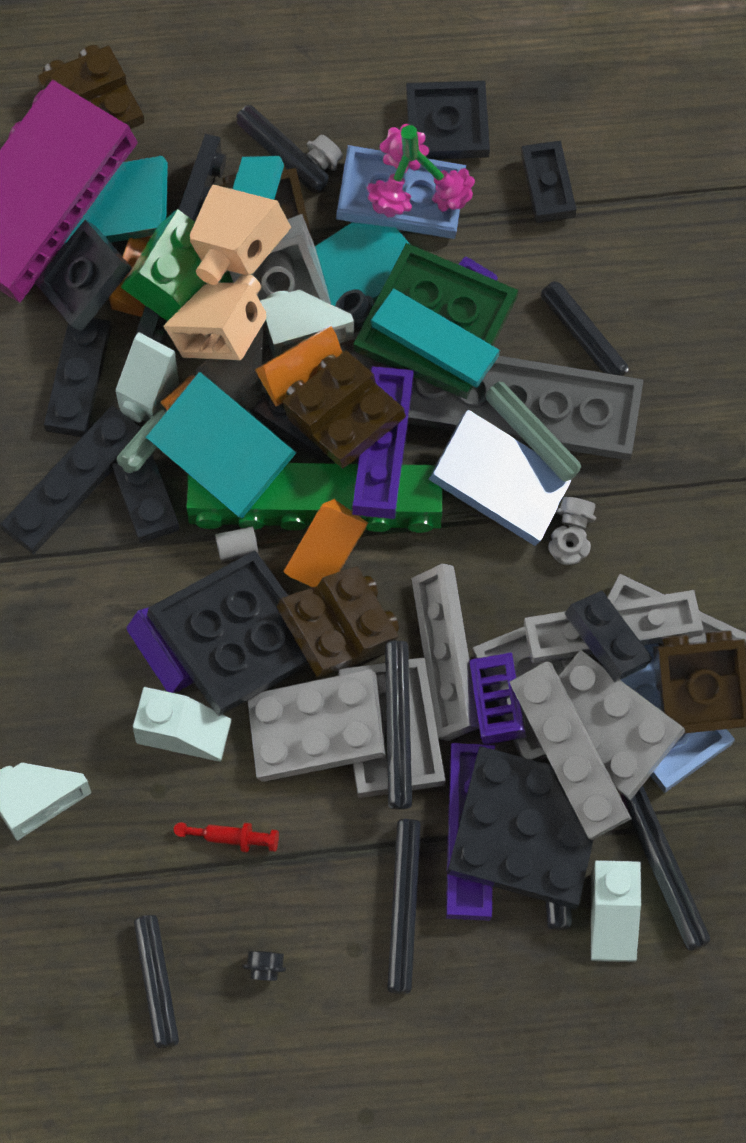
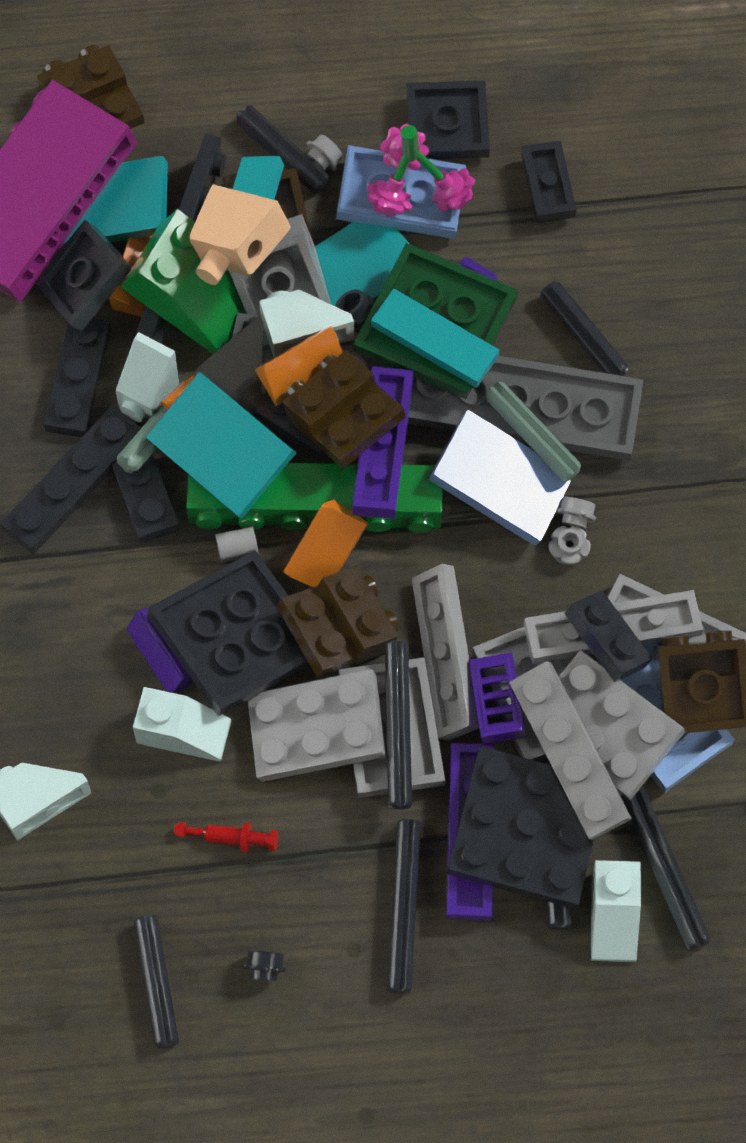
light nougat torso [164,274,266,360] -> none

